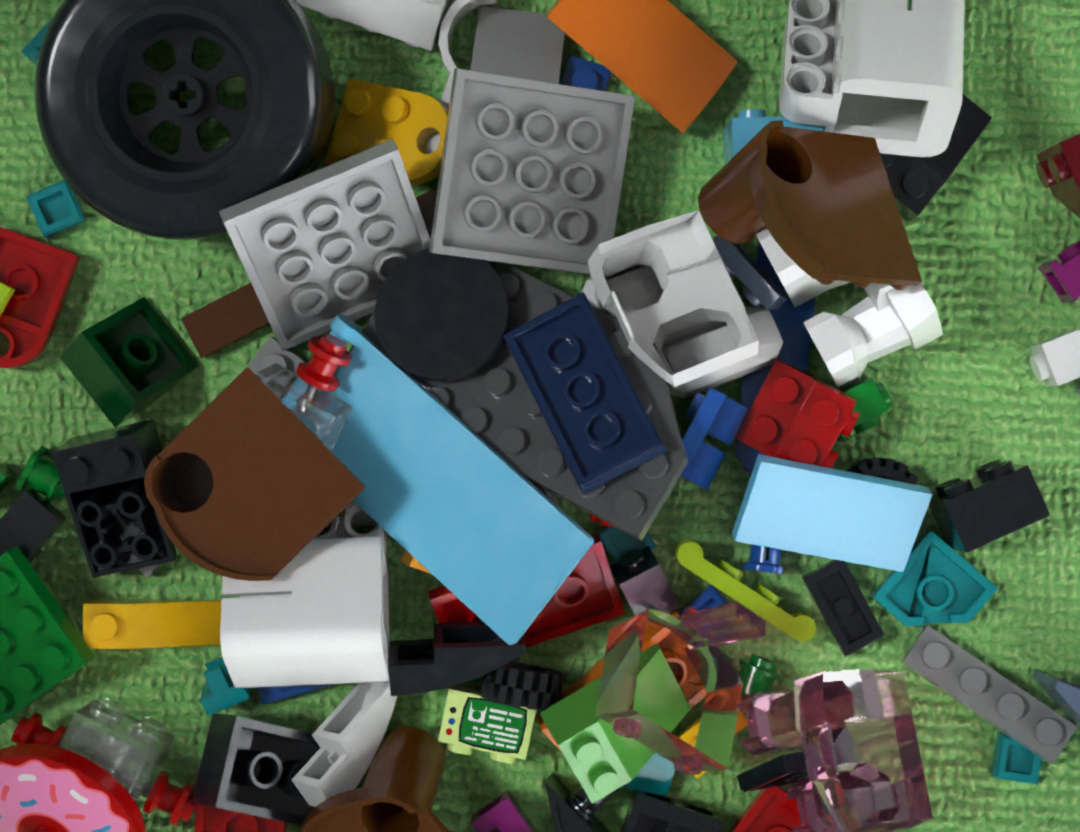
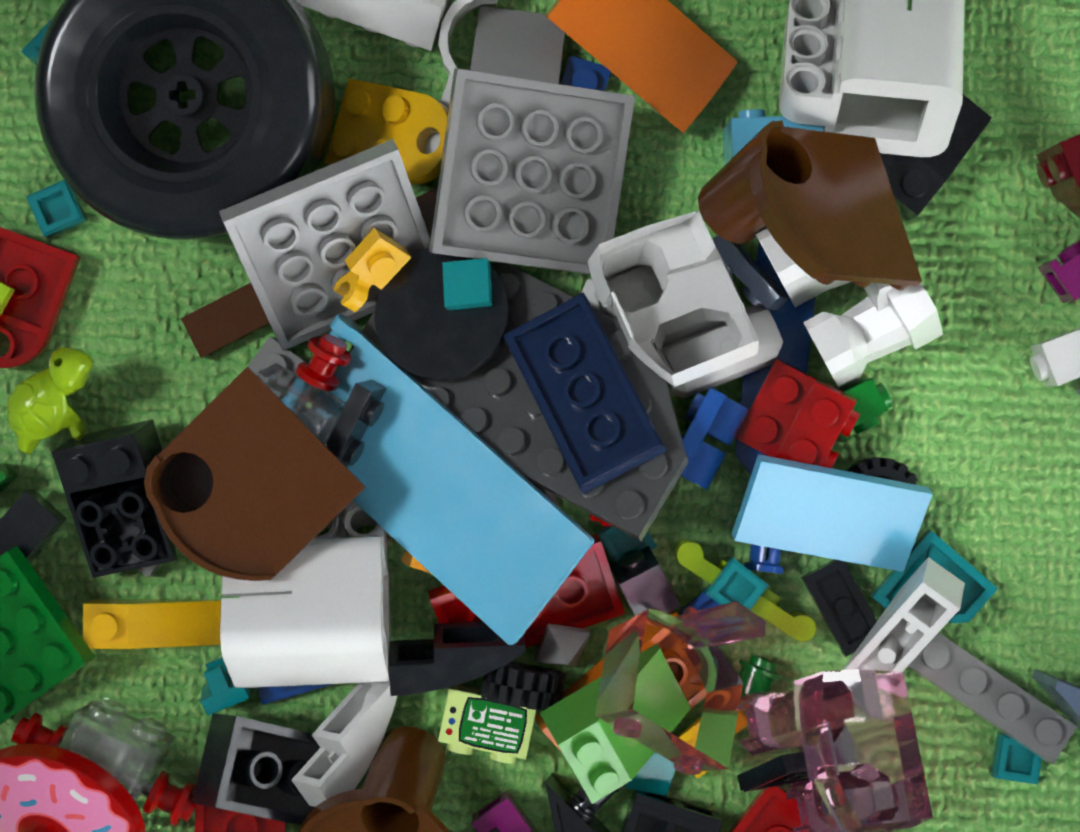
green brick [15,445,65,503] -> none
dark green slope [60,297,198,427] -> none
black brick [929,459,1050,553] -> none
none -> lime animal [6,347,94,454]
none -> black plate [326,380,387,467]
none -> yellow plate [333,228,411,312]
none -> teal tile [442,258,492,311]
none -> light grey slope [534,623,590,667]
none -> teal tile [704,557,769,621]
none -> white slope [842,557,965,698]

